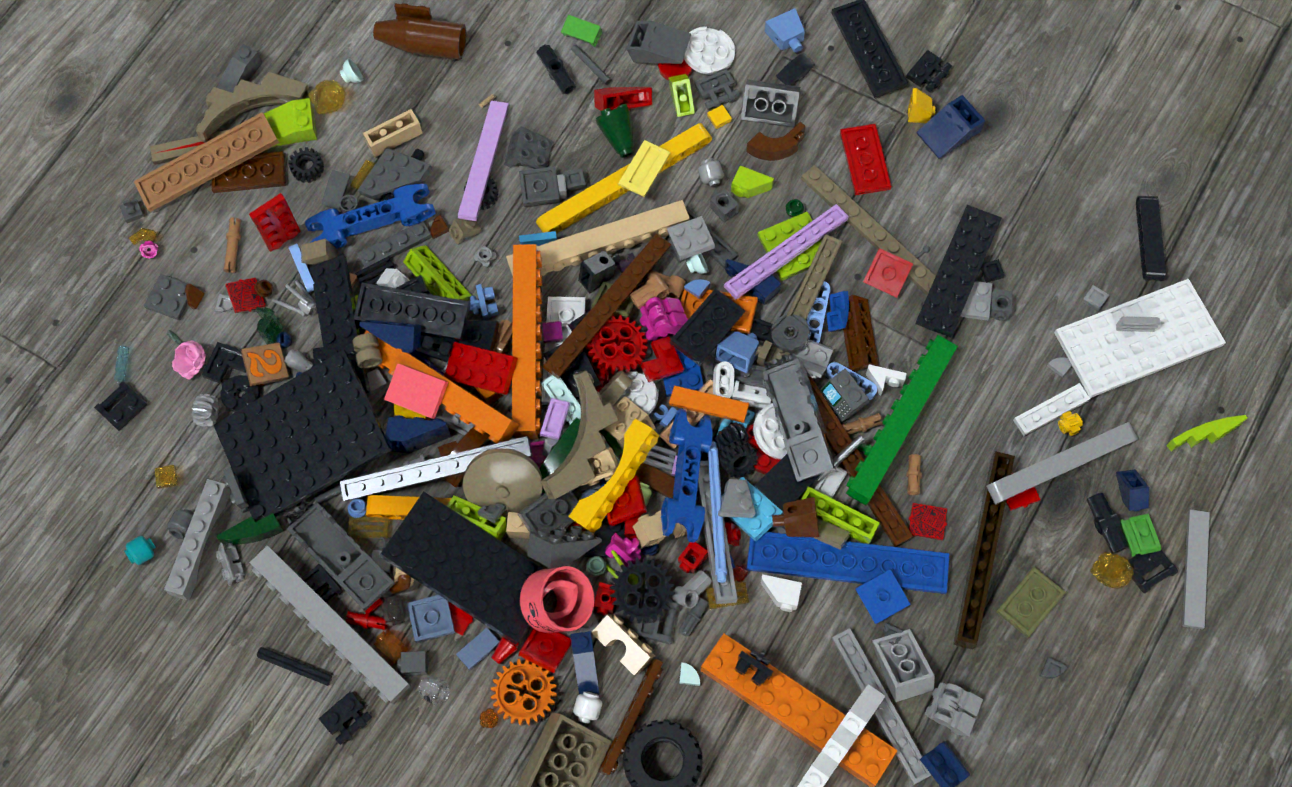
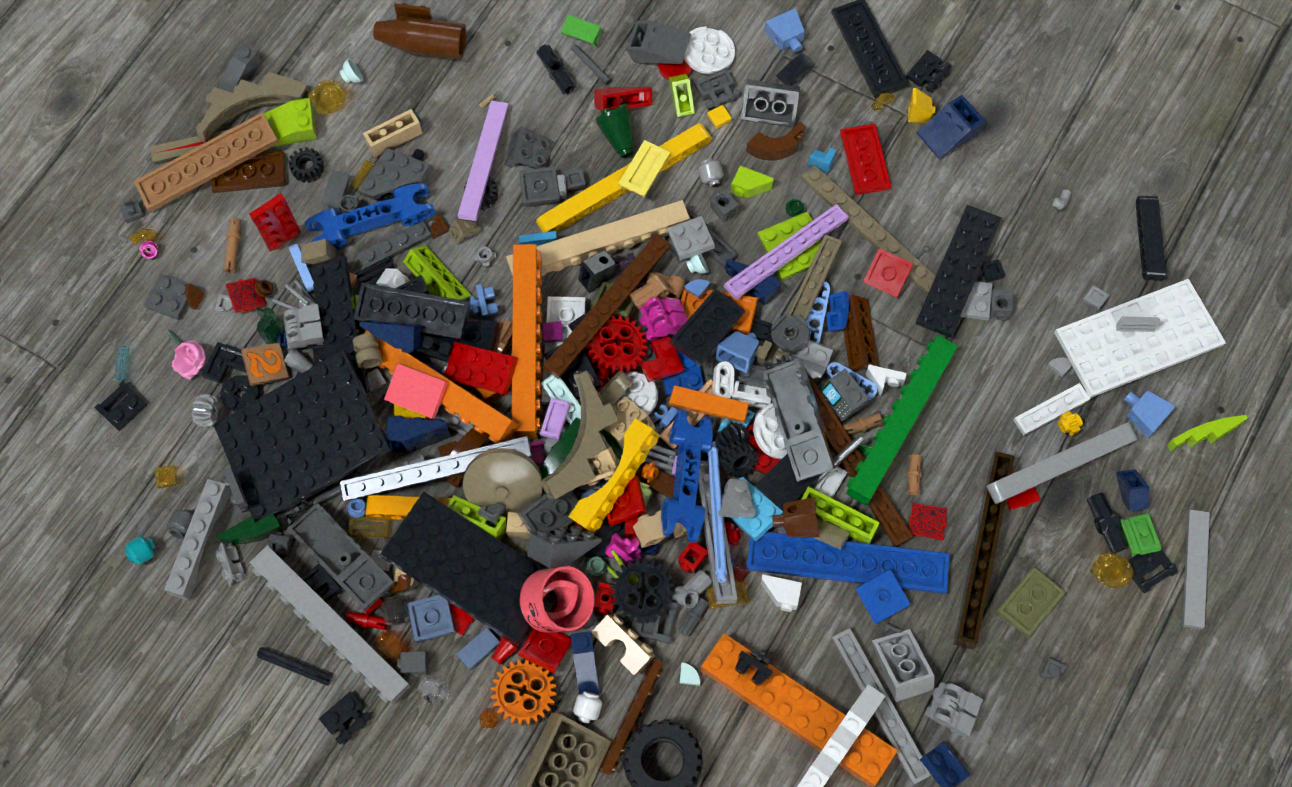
none -> dark grey tile [268,532,291,557]
none -> light grey hips [283,304,324,350]
none -> orange plate [641,461,659,483]
none -> dark azure panel [808,148,836,173]
none -> clear yellow tile [871,93,895,111]
none -> light grey arm [1052,190,1071,210]
none -> medium blue torso [1124,391,1176,438]

